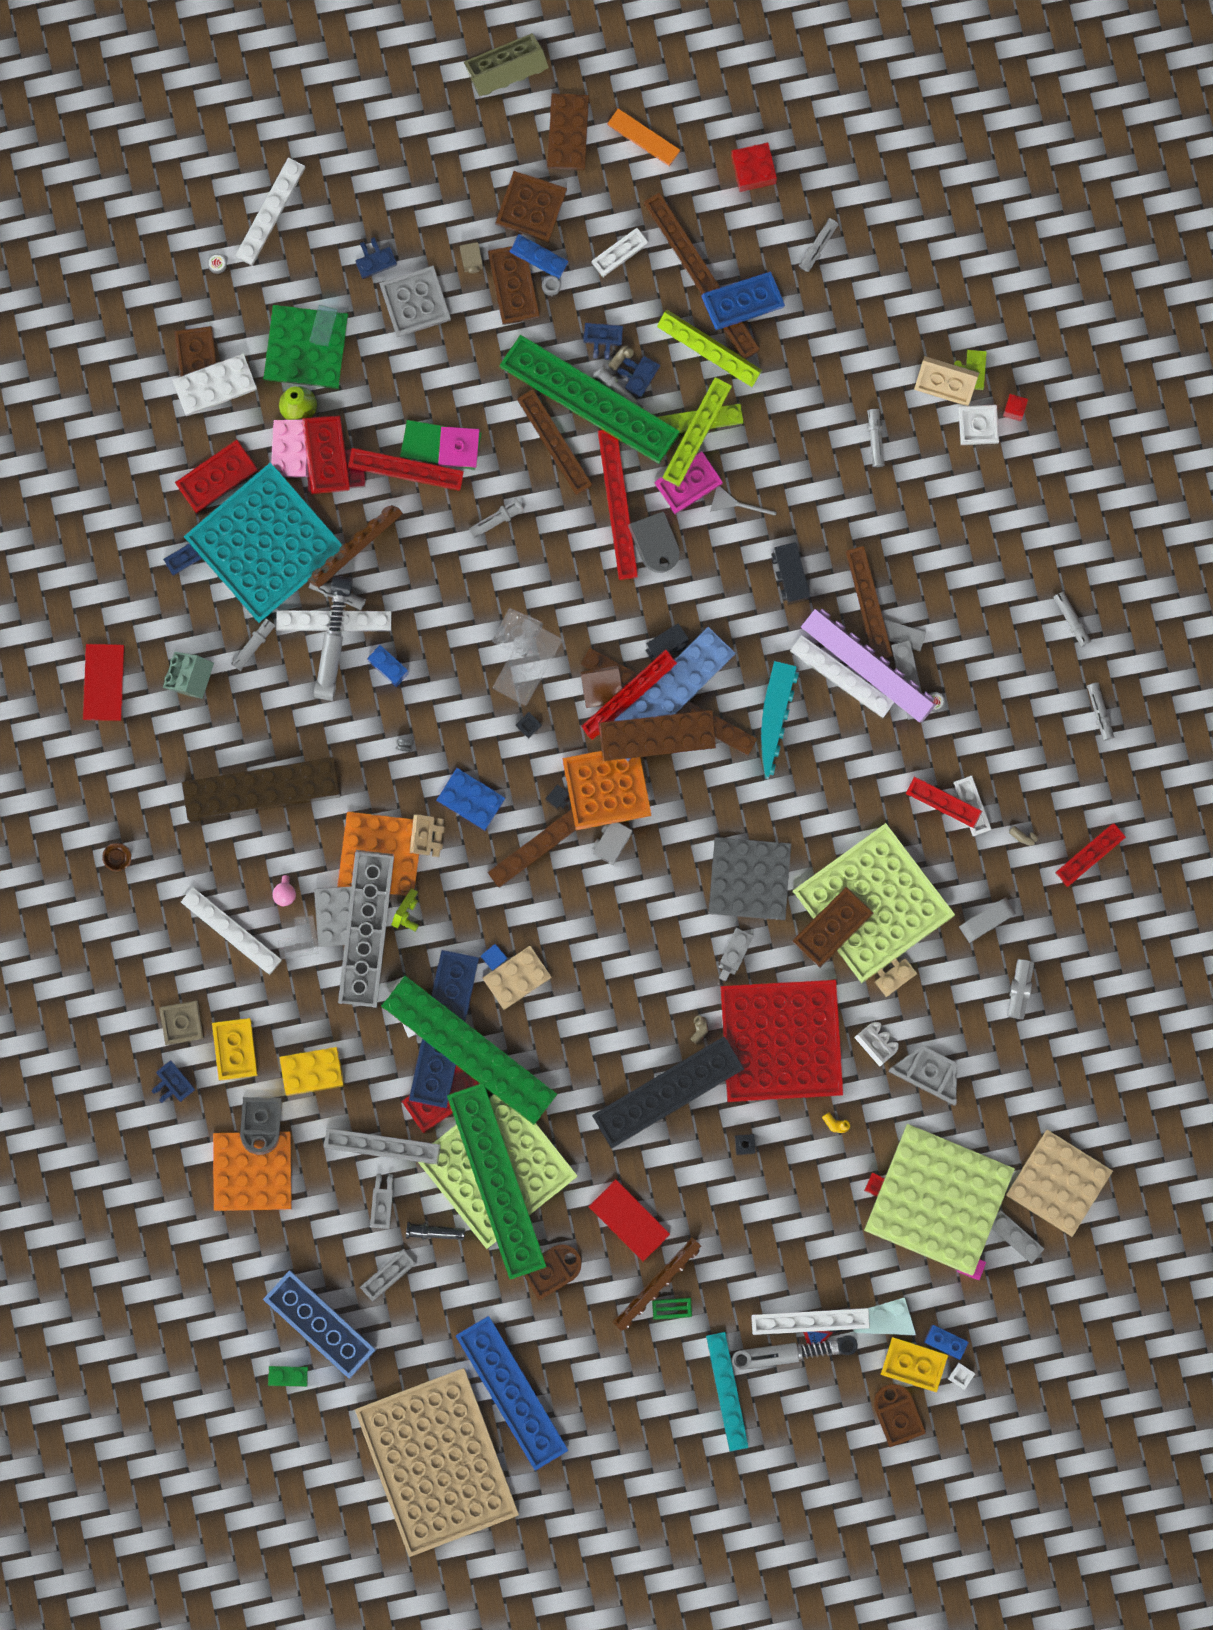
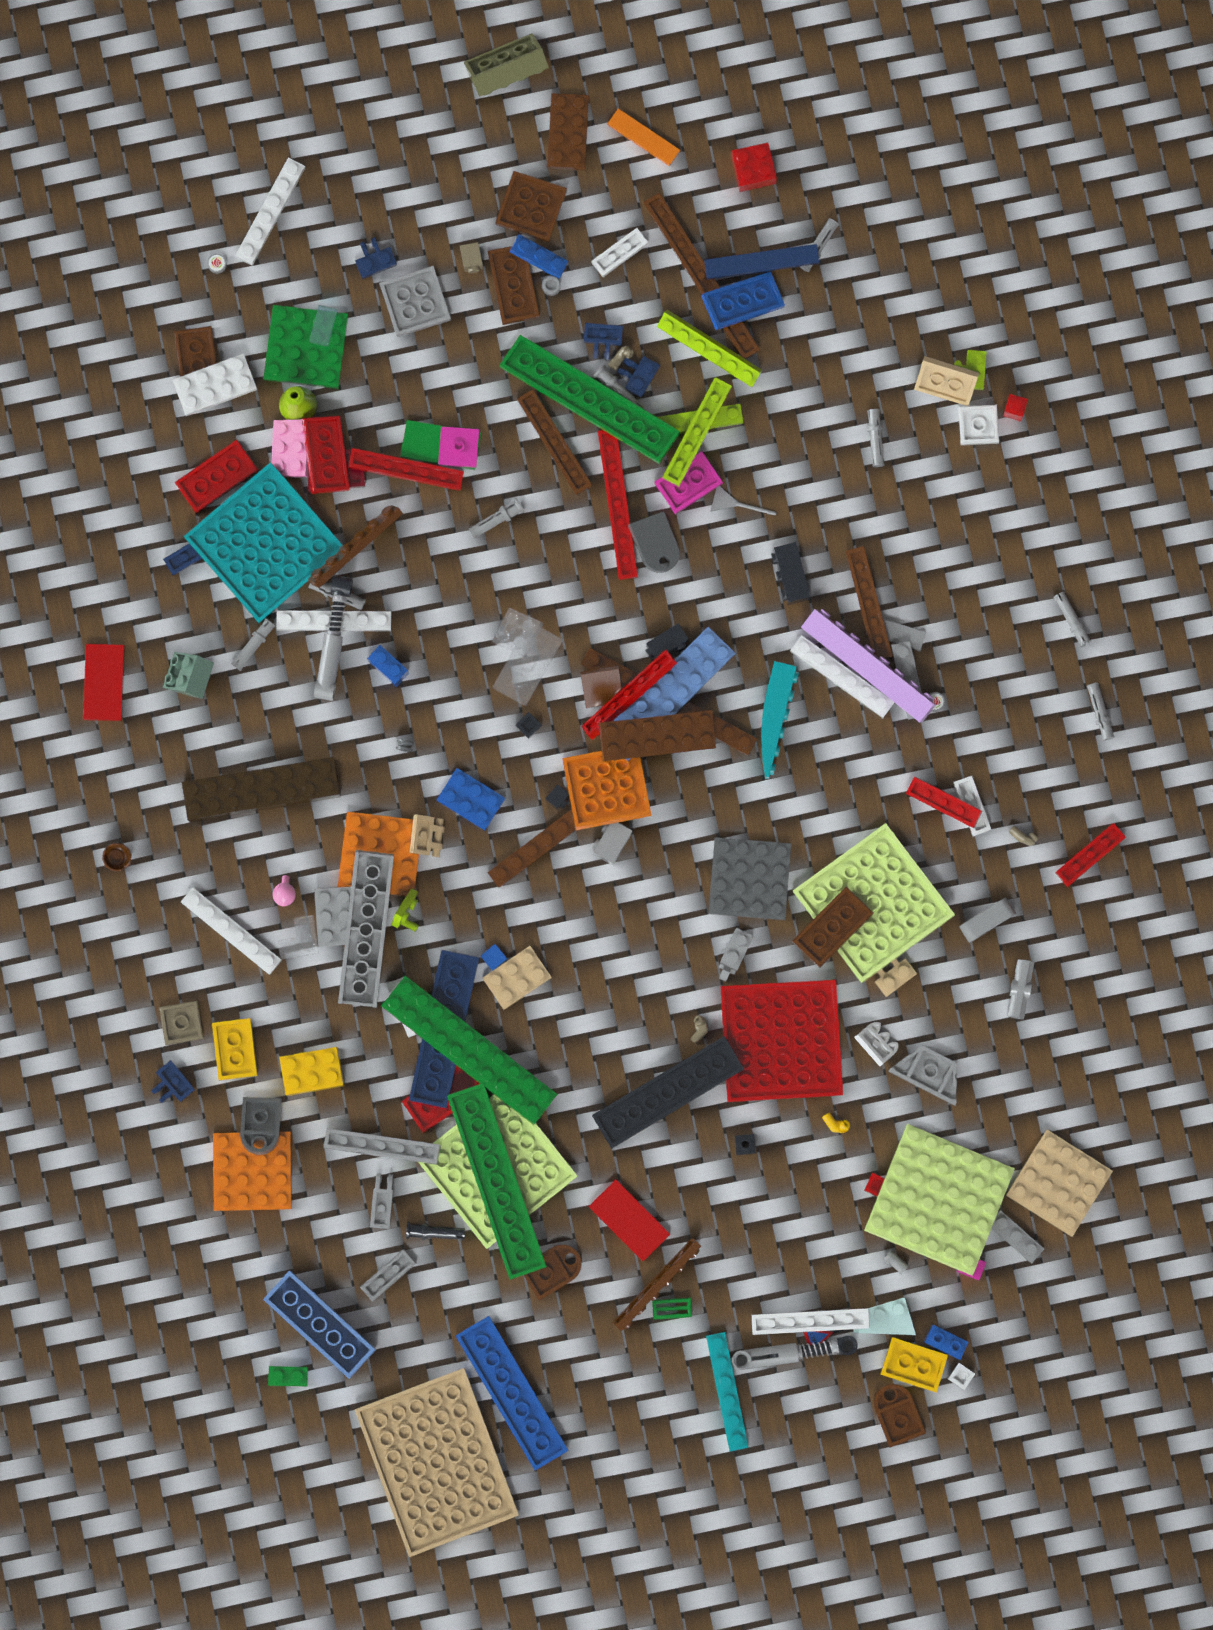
none -> dark blue tile [704,244,820,280]
none -> light grey pin [884,1250,909,1274]

